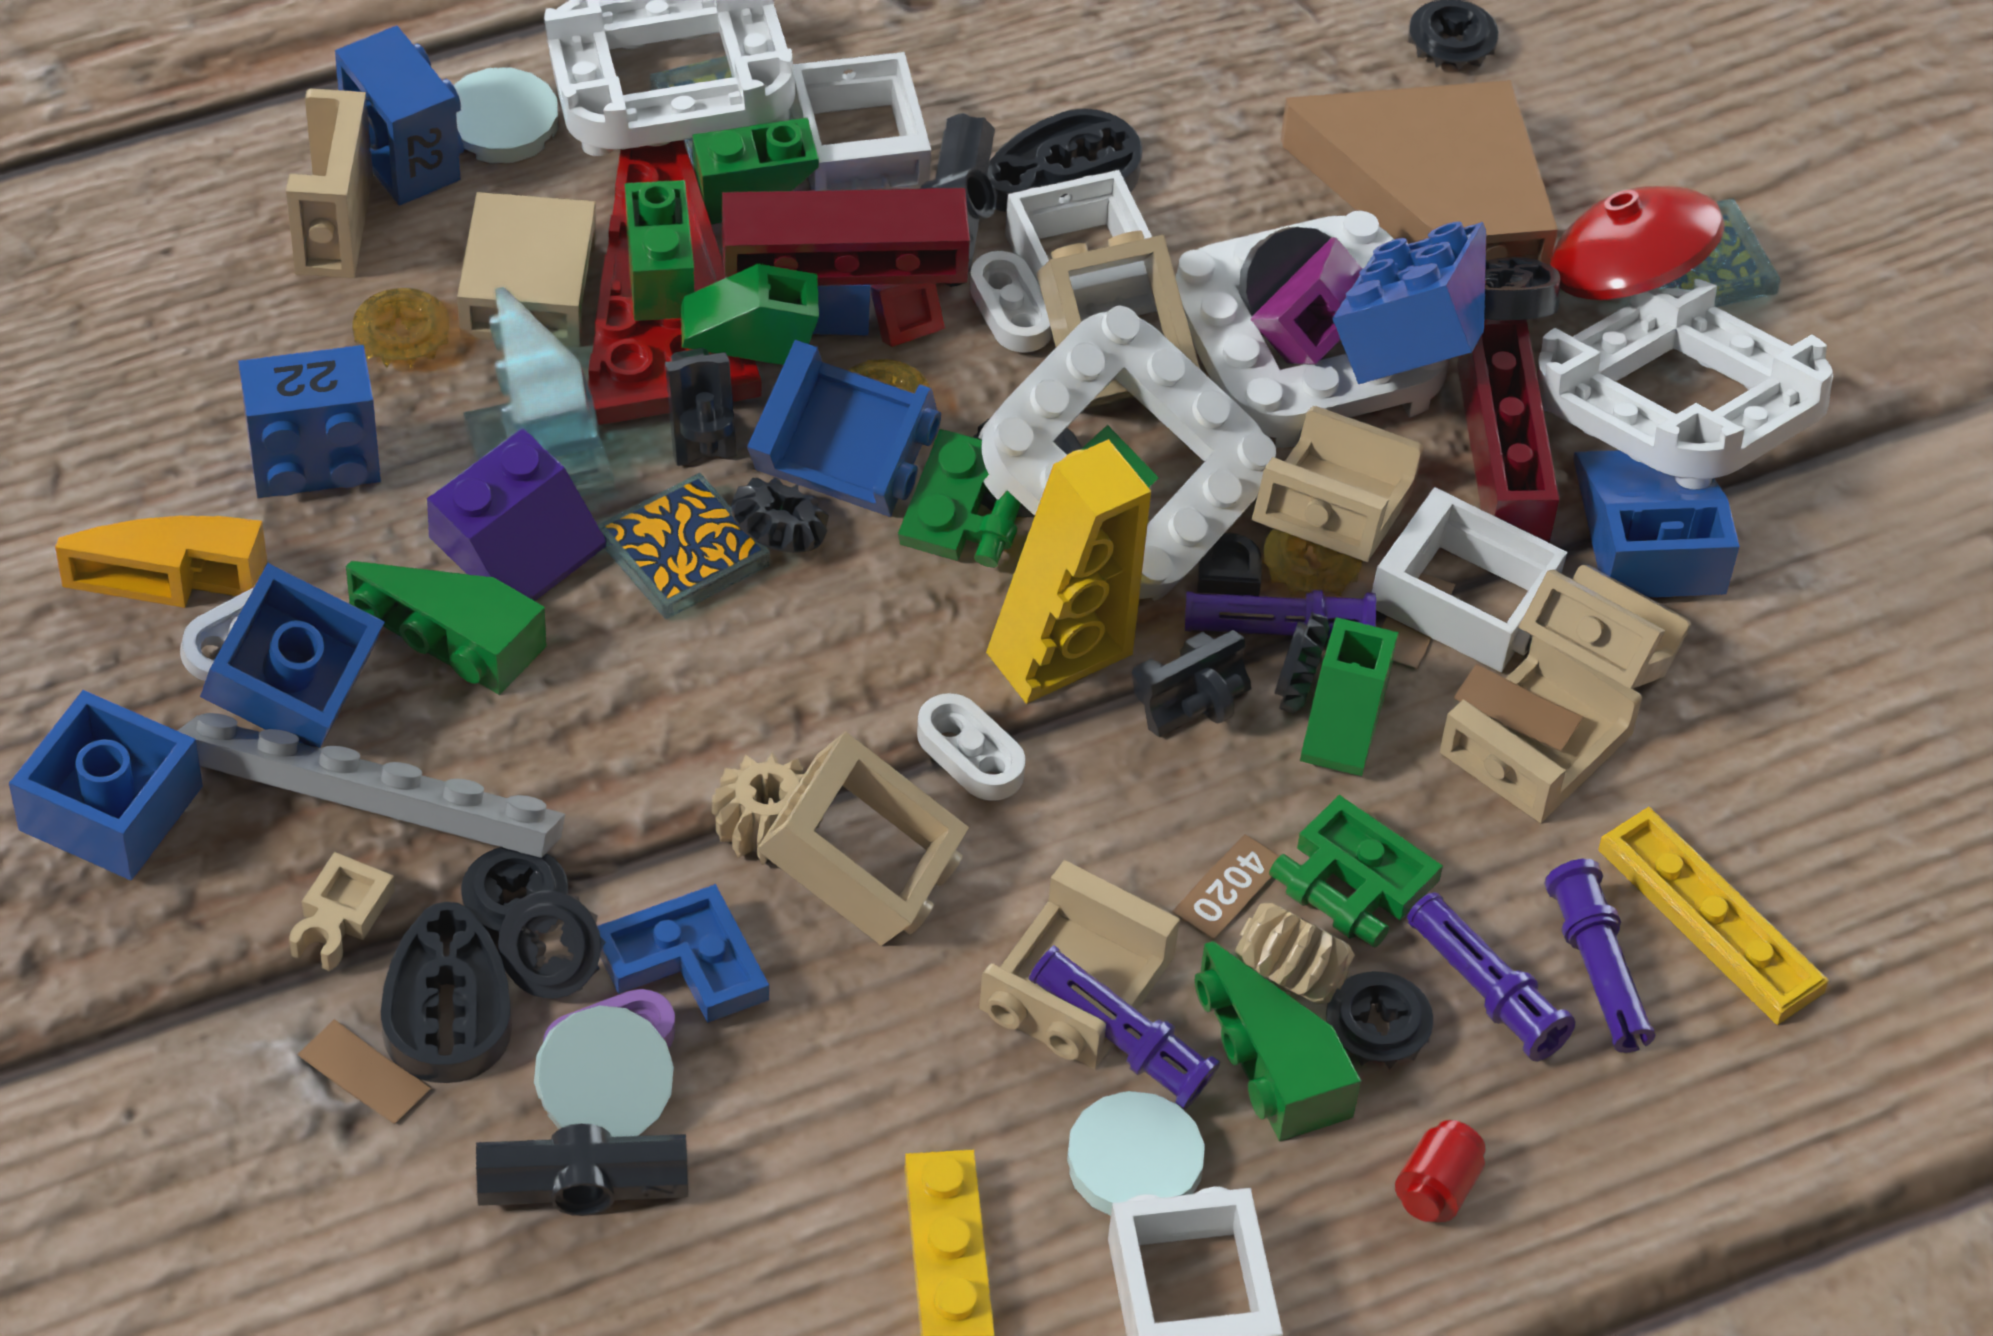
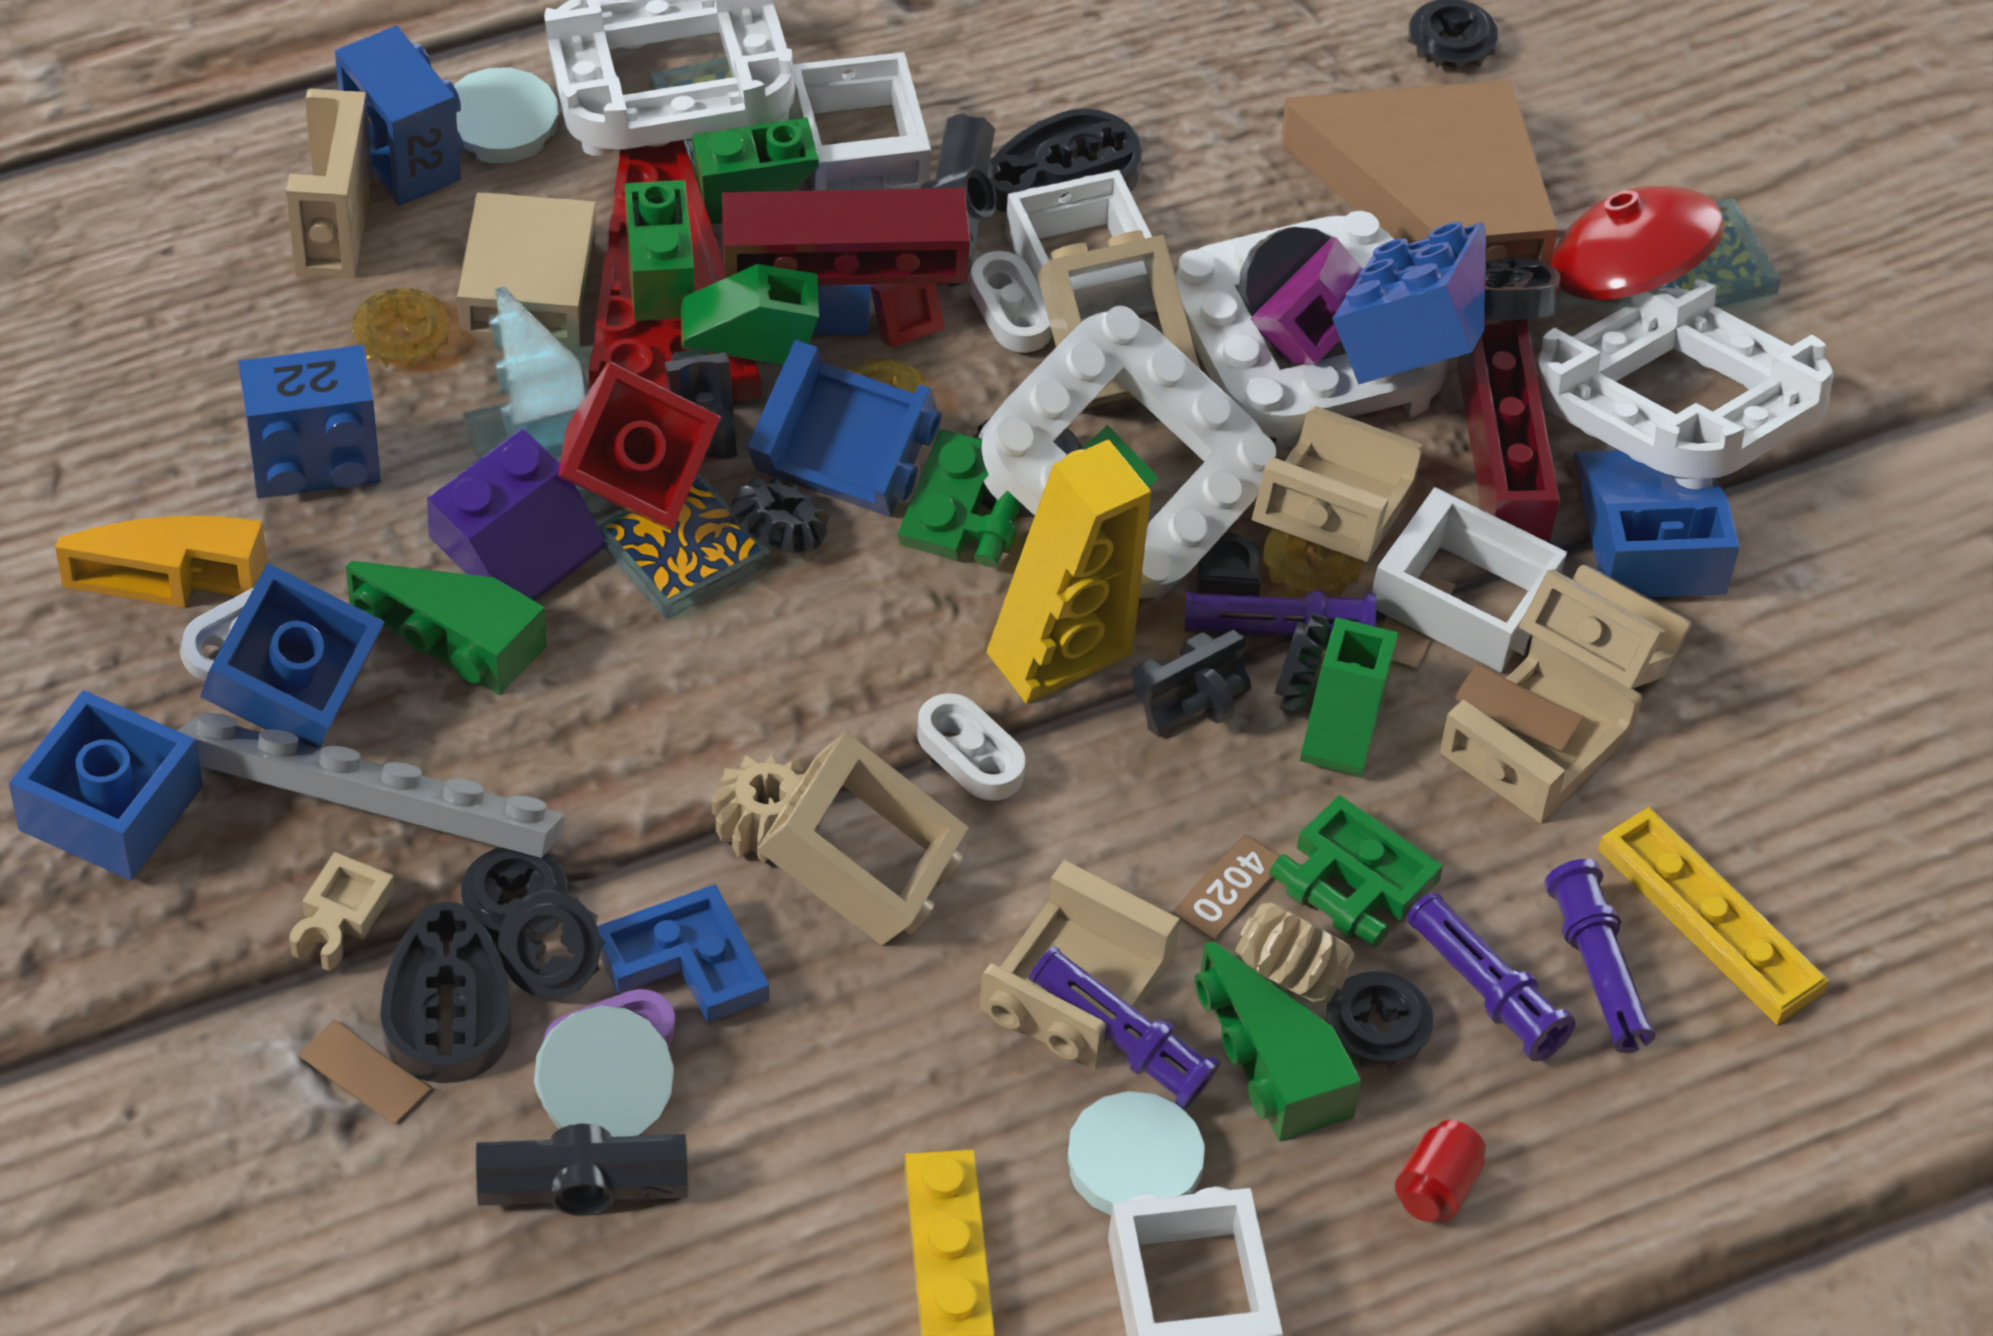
none -> red slope [558,362,721,531]

